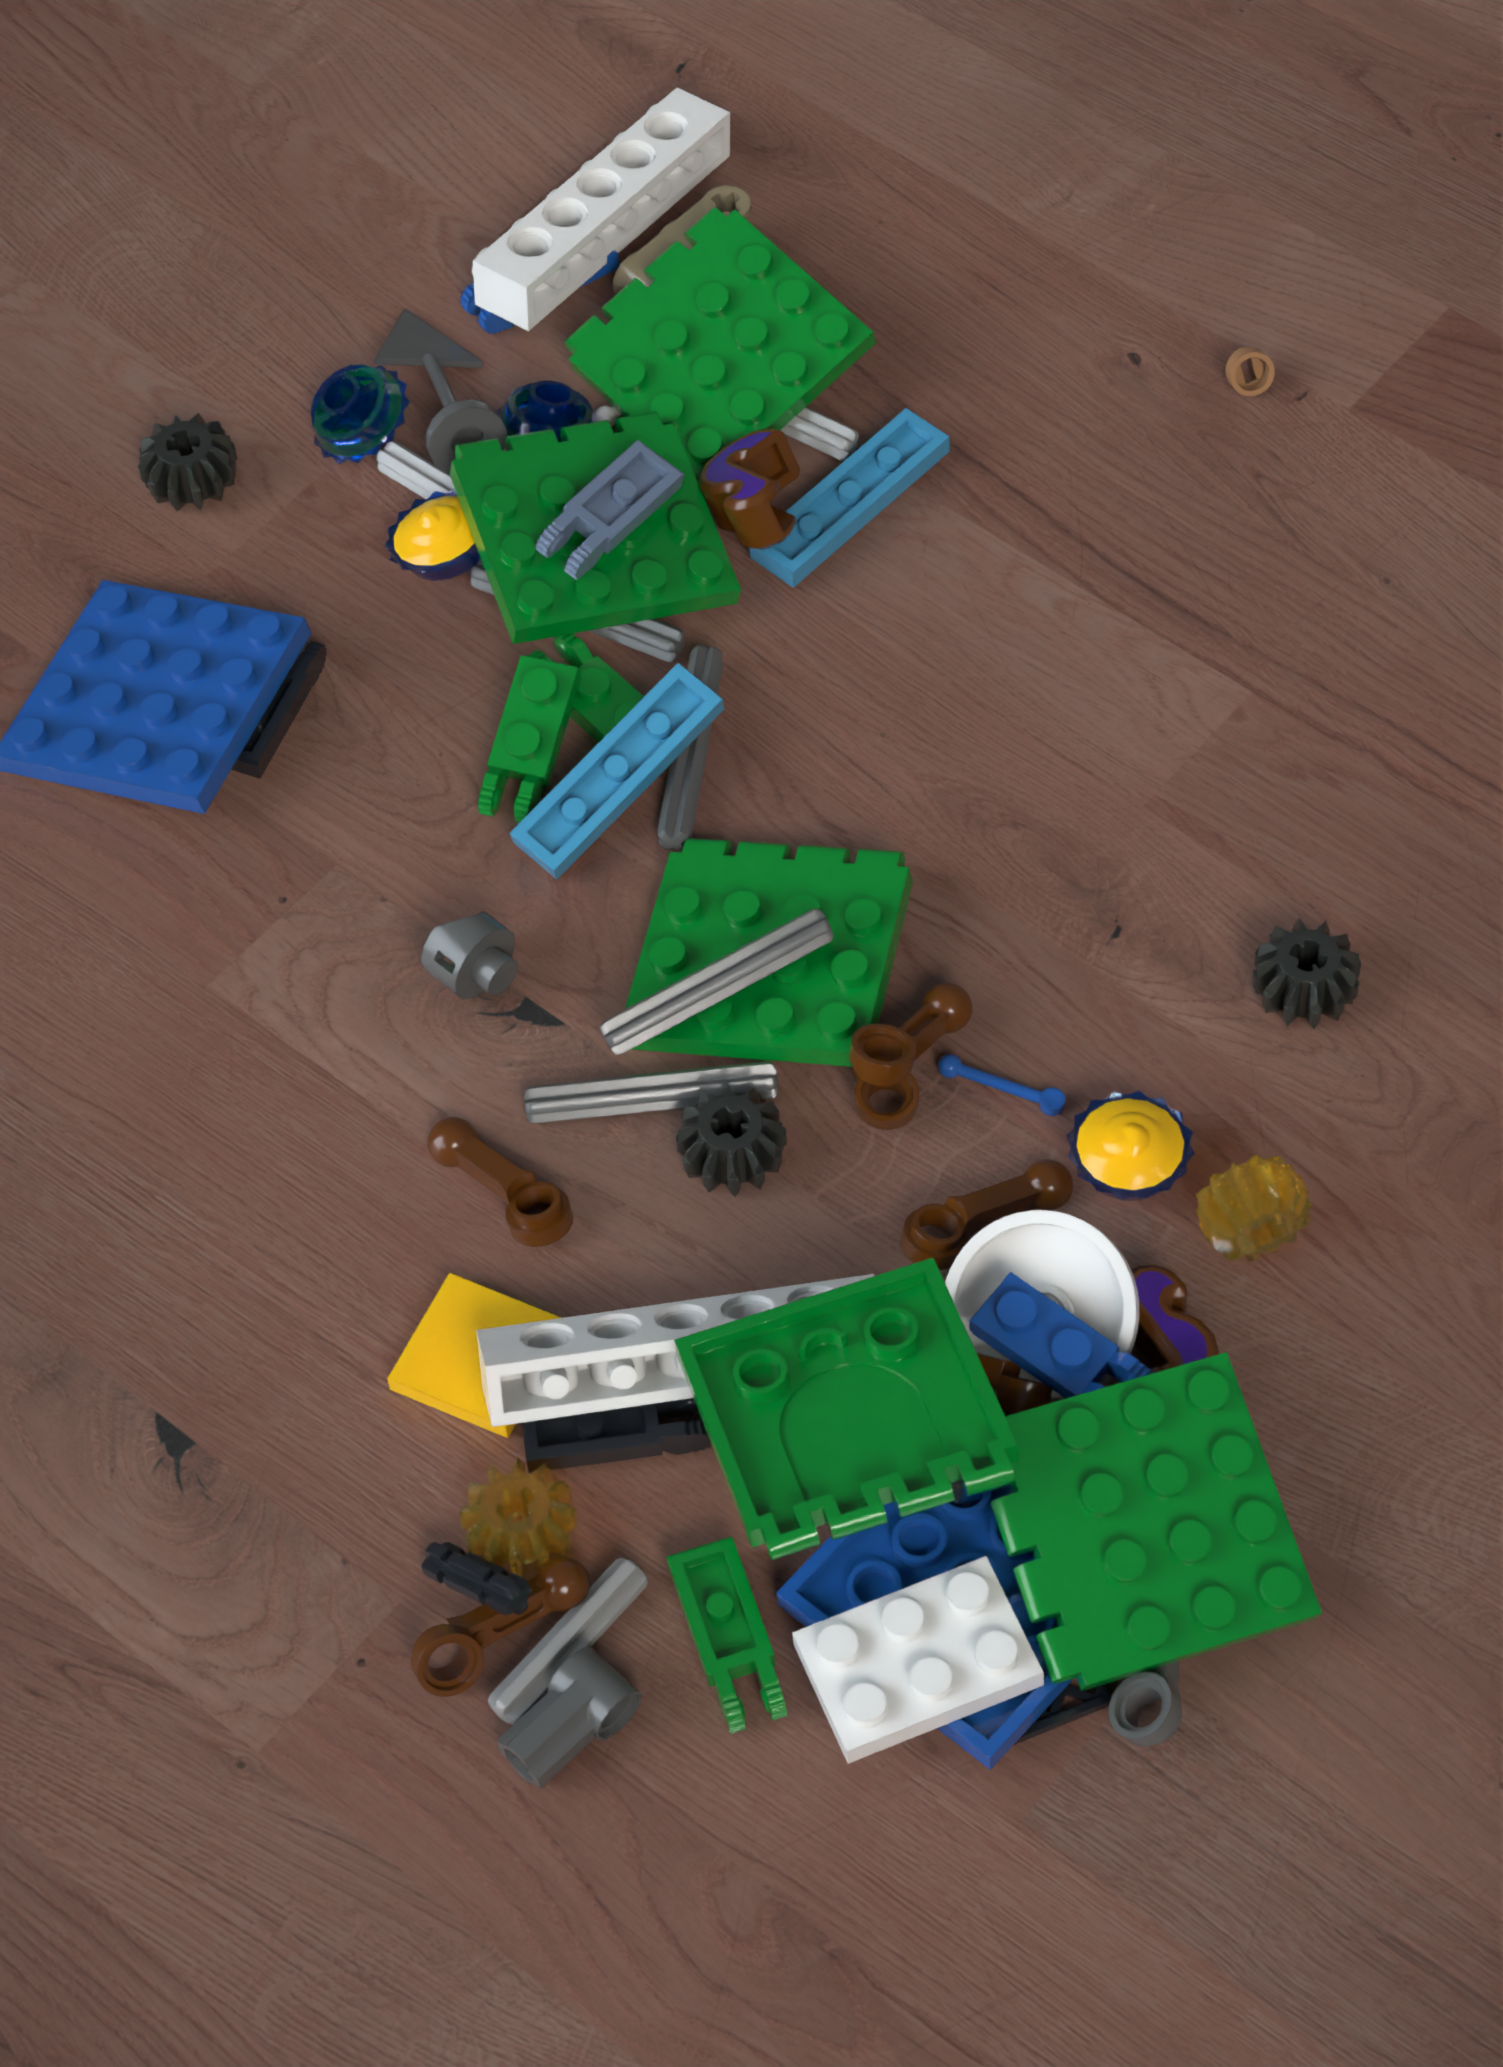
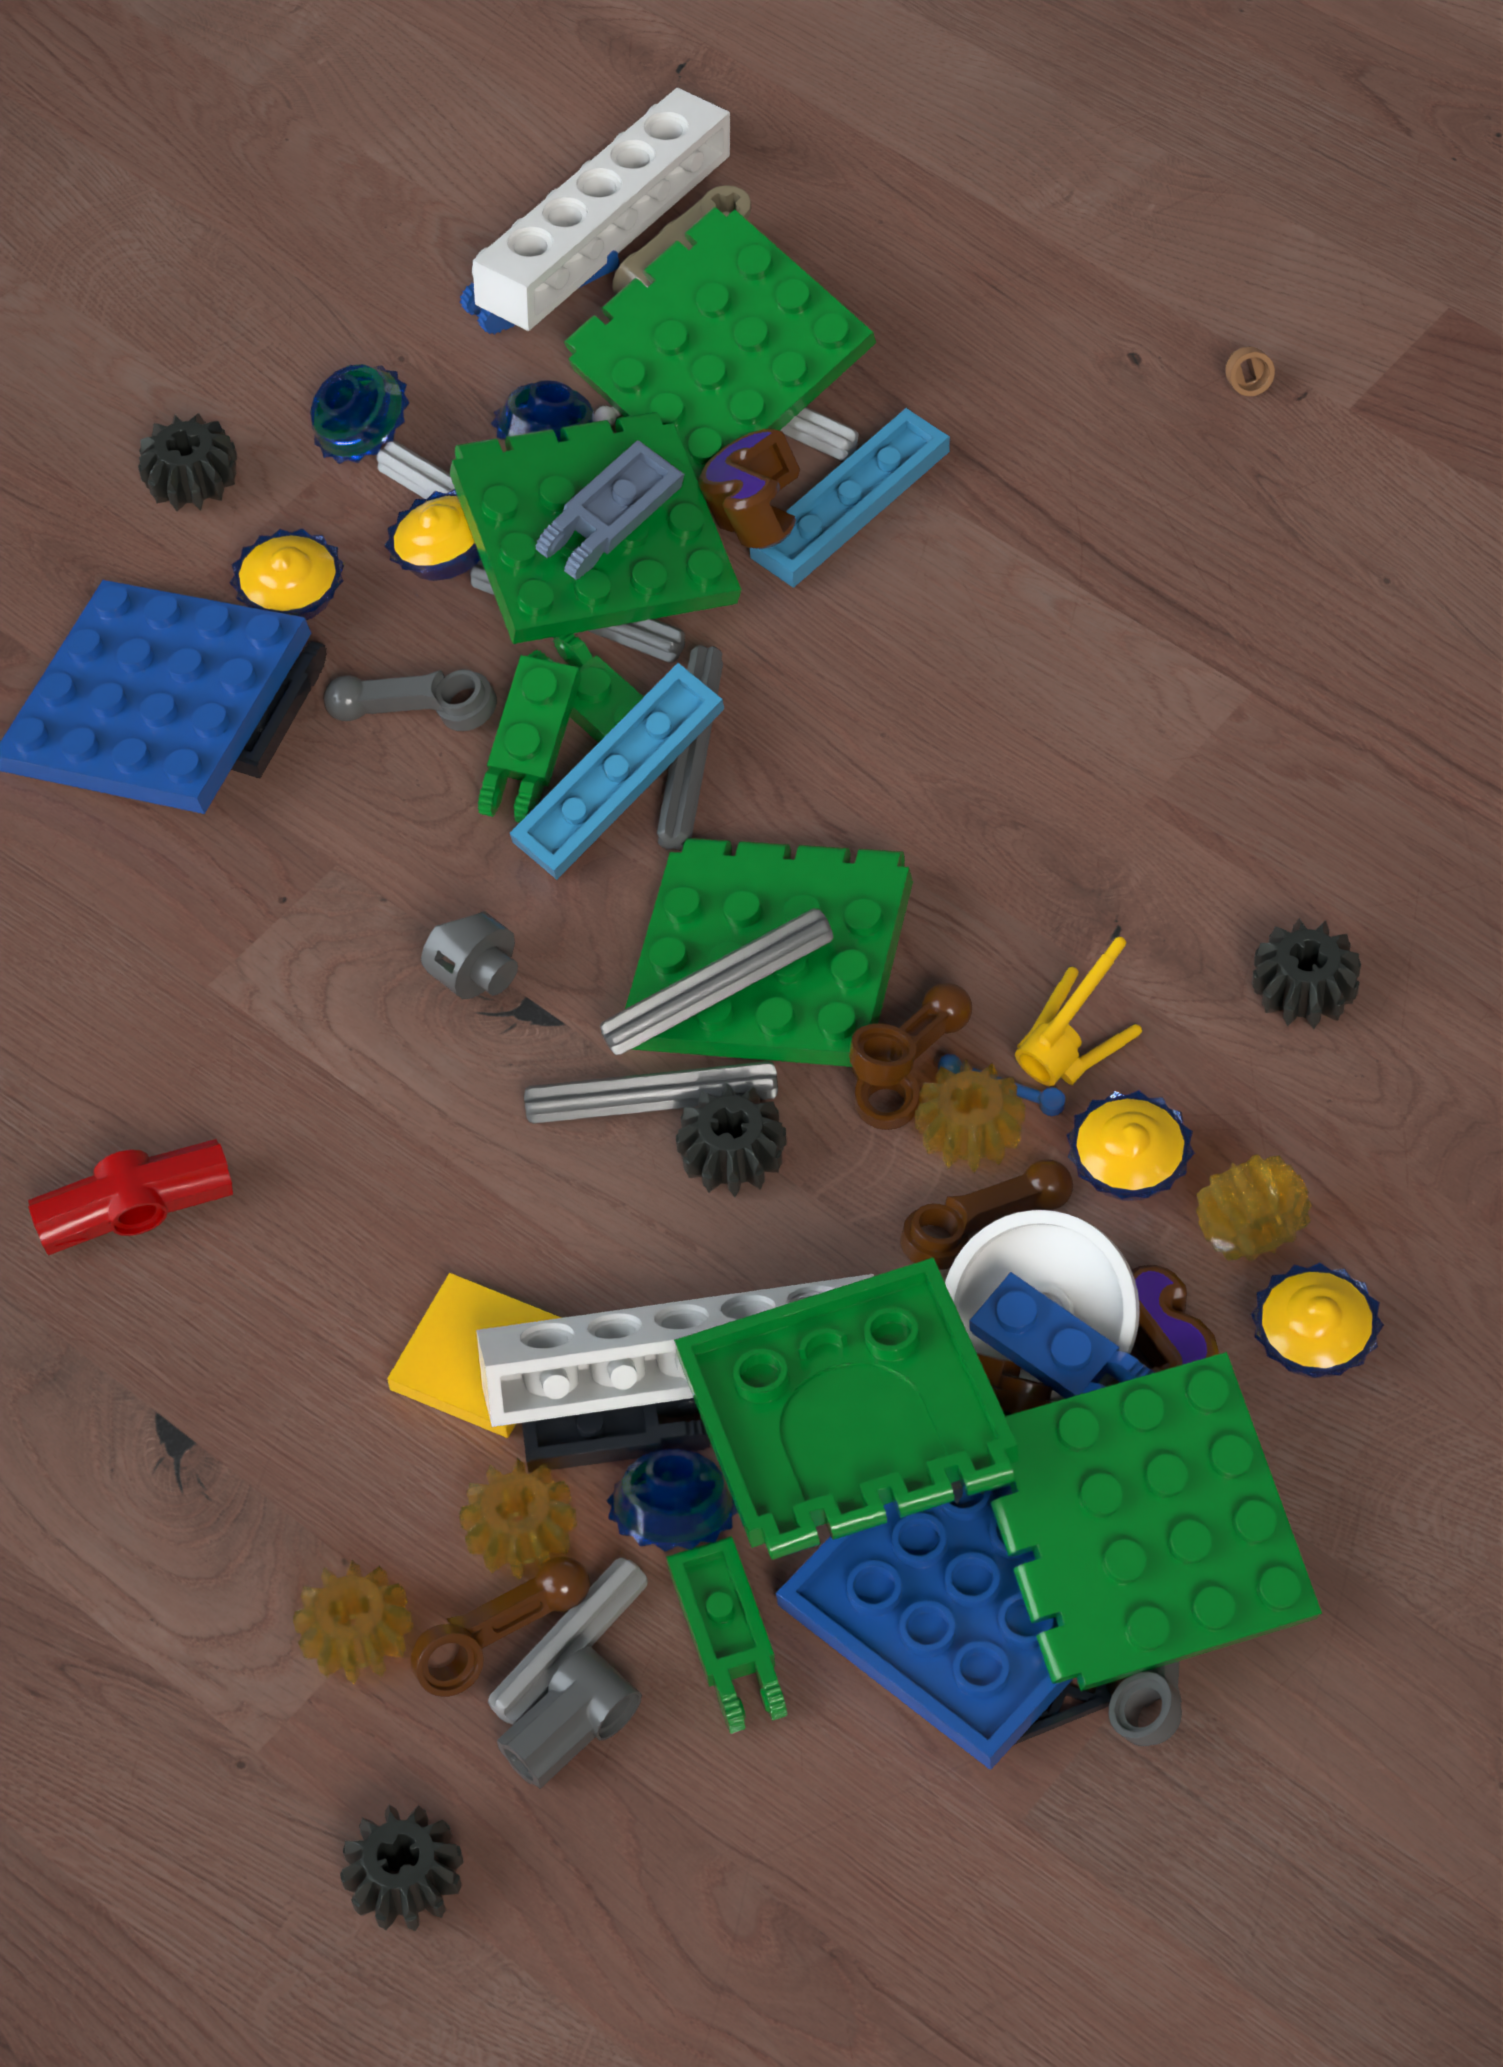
dark grey piece [374,309,507,474] -> none
black axle [421,1542,532,1615] -> none
reddish brown piece [428,1117,574,1247] -> none
white plate [792,1556,1044,1764] -> none
none -> red piece [28,1139,233,1256]
none -> yellow piece [229,528,345,620]
none -> clear yellow gear [293,1560,413,1685]
none -> dark grey piece [323,670,497,731]
none -> pearl dark grey gear [340,1804,464,1931]
none -> clear blue piece [606,1449,738,1552]
none -> clear yellow gear [915,1059,1026,1173]
none -> yellow plant [1015,937,1142,1087]
none -> yellow piece [1250,1262,1384,1378]

